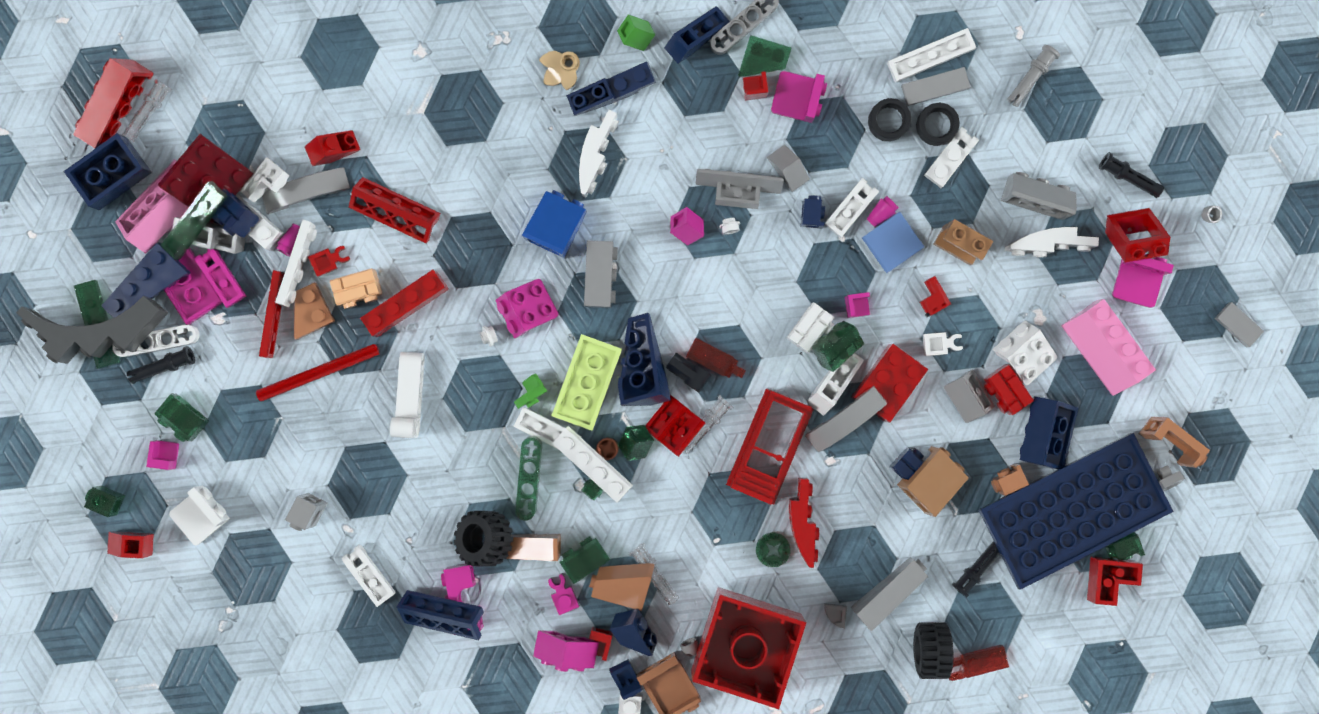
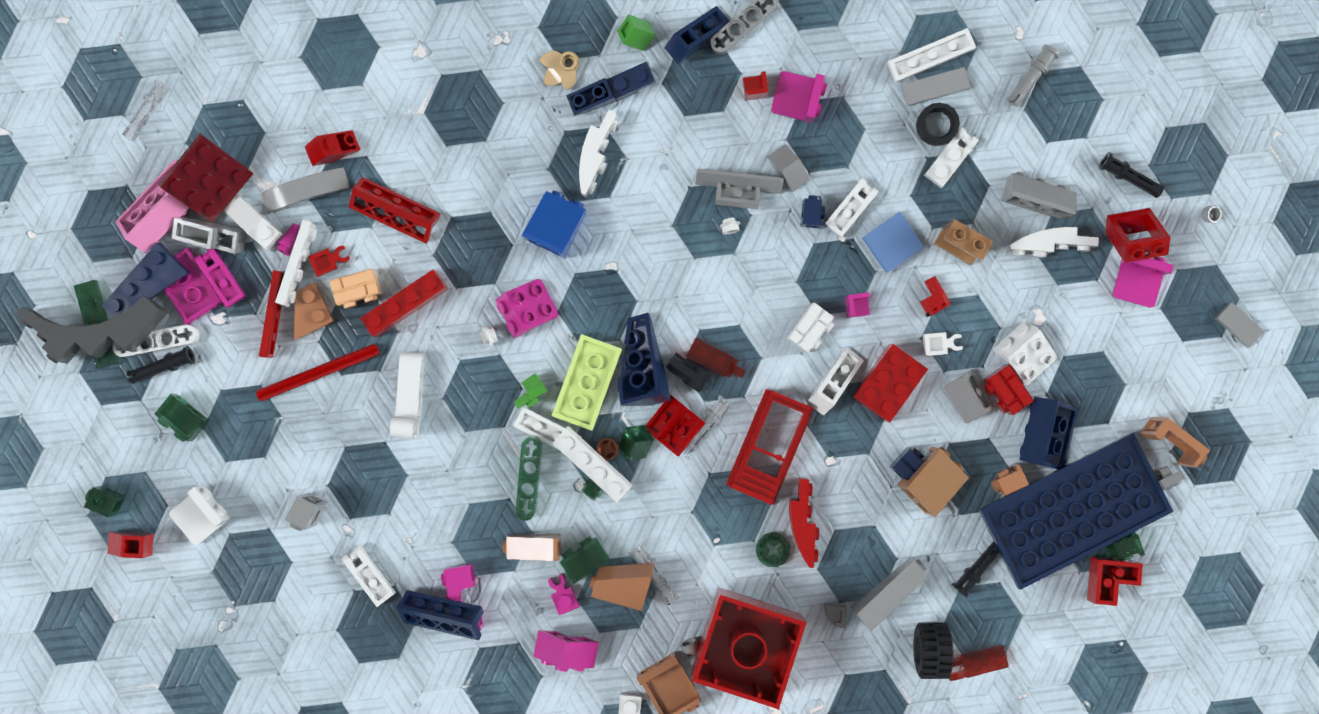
dark blue brick [63,133,152,210] -> none
wedge [73,58,154,148] -> none
dark pink panel [146,440,179,470] -> none
clear green tile [160,181,228,260] -> none
dark blue brick [208,189,259,237] -> none
white plate [240,157,290,203] -> none
black tyre [454,511,513,566] -> none
light grey brick [584,240,618,308] -> none
red panel [589,627,613,661] -> none
dark blue bracket [609,659,643,700] -> none
dark blue slope [610,609,657,656] -> none
dark pink panel [670,207,704,245] -> none
clear green wing [738,35,792,77] -> none
light grey slope [805,386,887,452] -> none
clear green brick [812,321,864,372] -> none
dark pink cone [866,196,899,228] -> none
black tyre [868,98,911,142] -> none
bright pink slope [1061,299,1156,396] -> none

